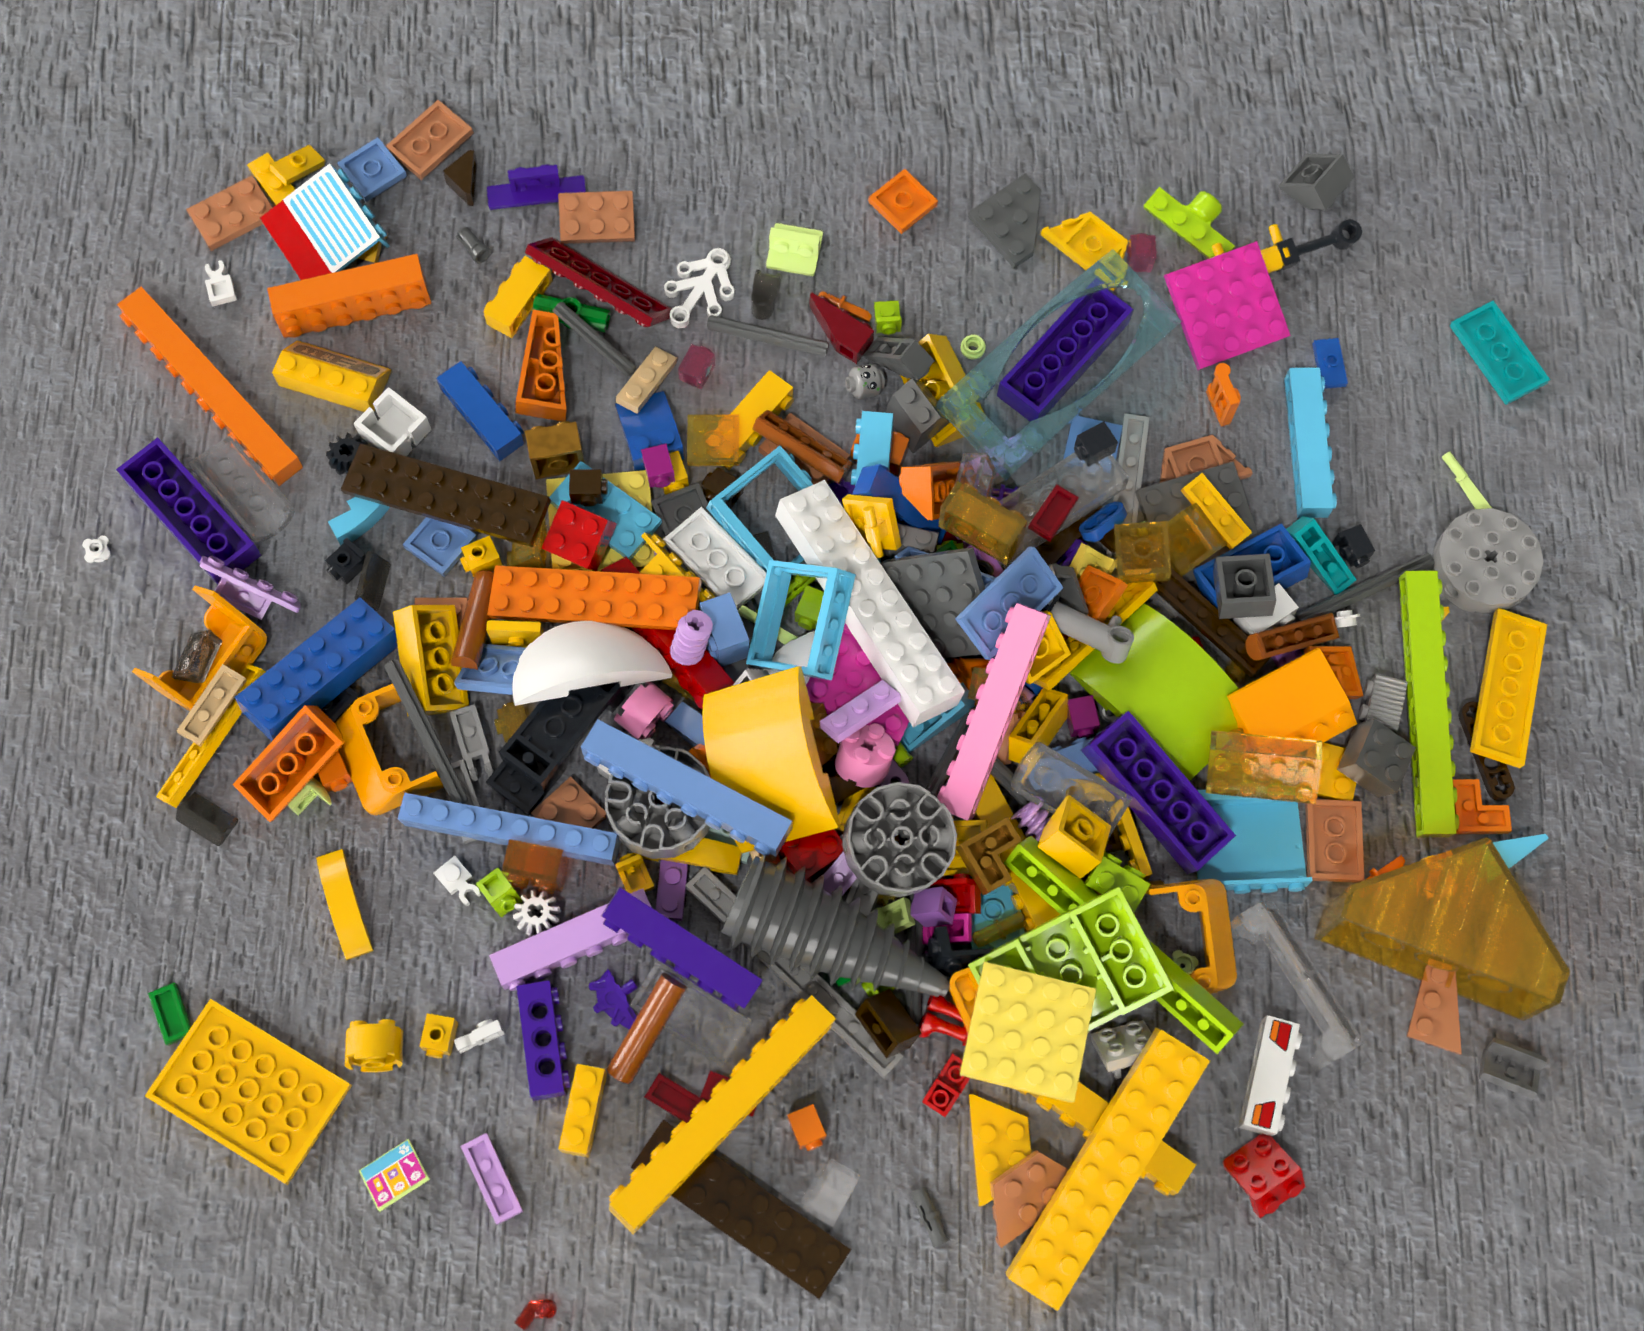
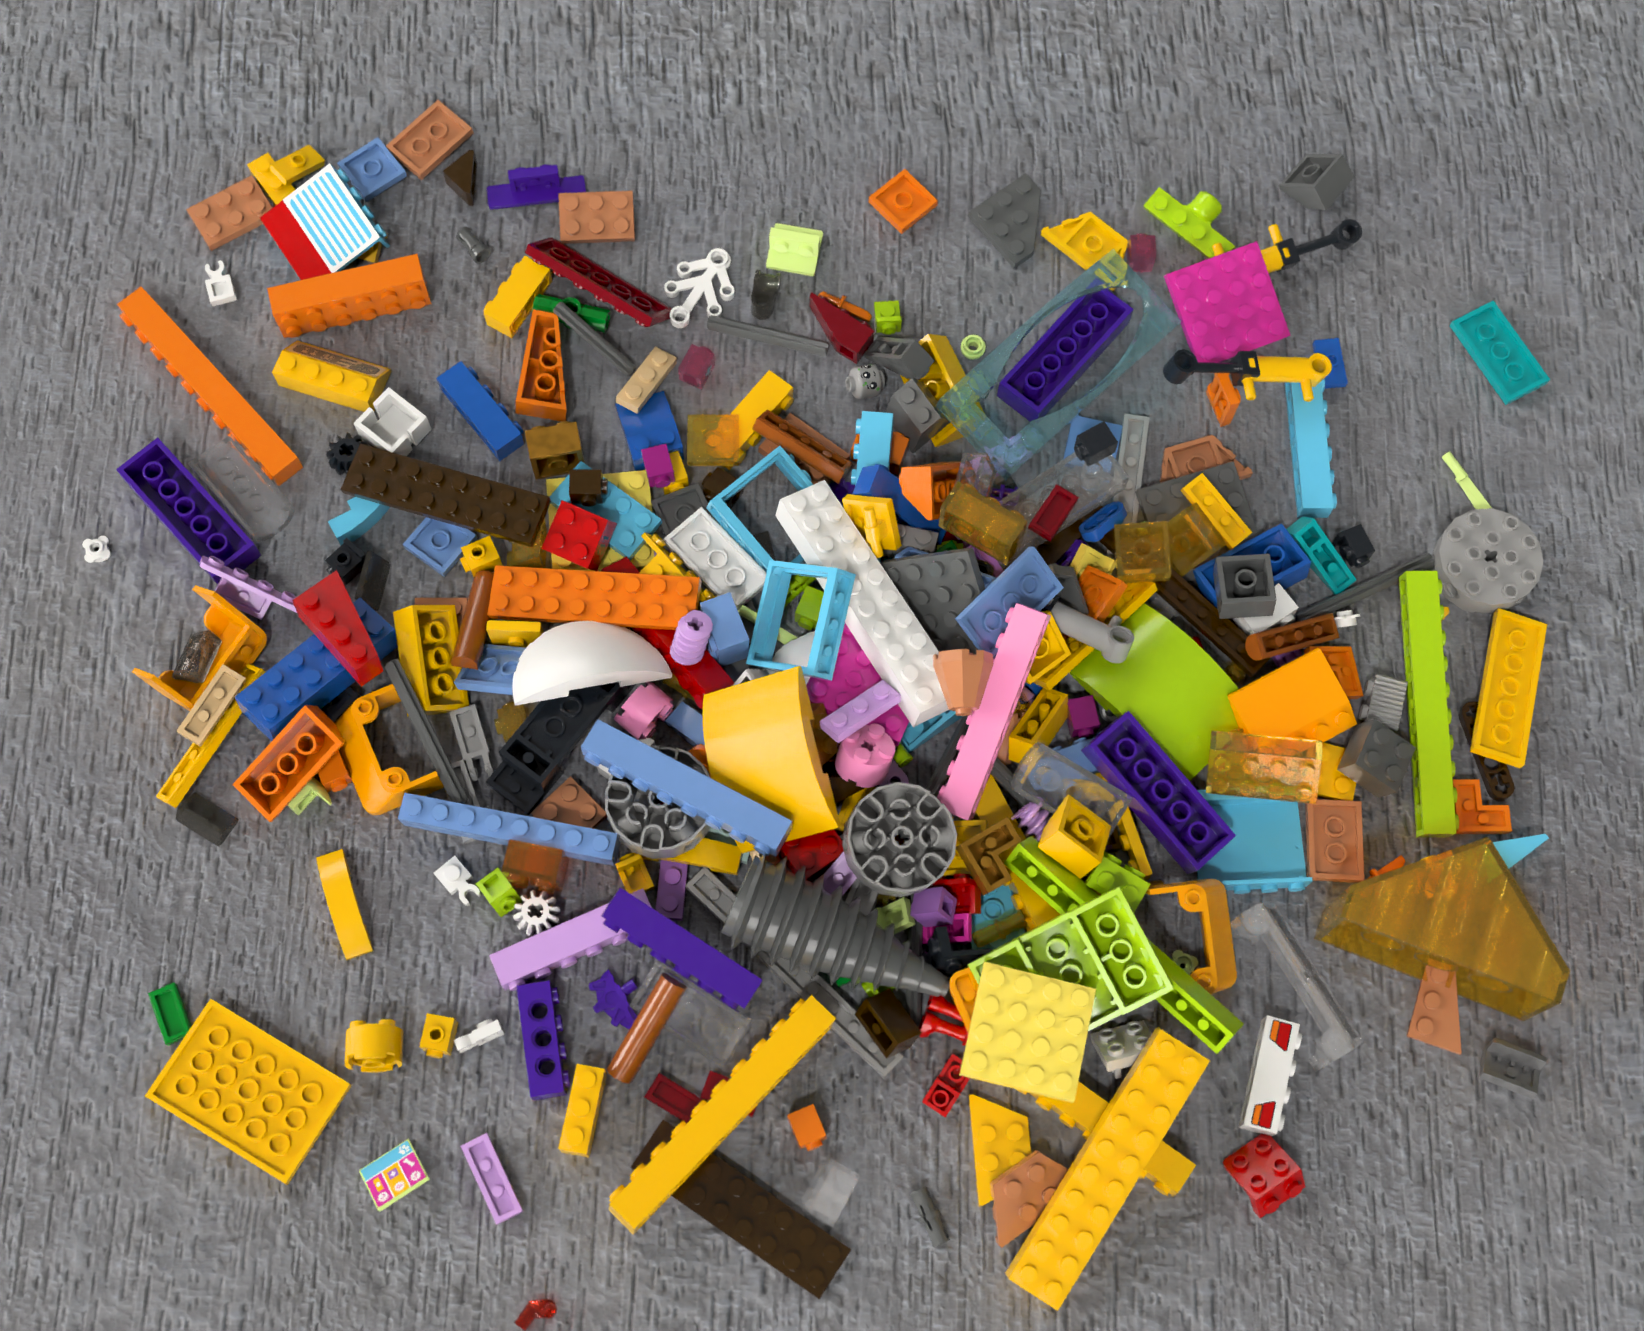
none -> red wedge [292,570,383,687]
none -> nougat cone [933,649,993,716]
none -> piece [1163,349,1332,402]

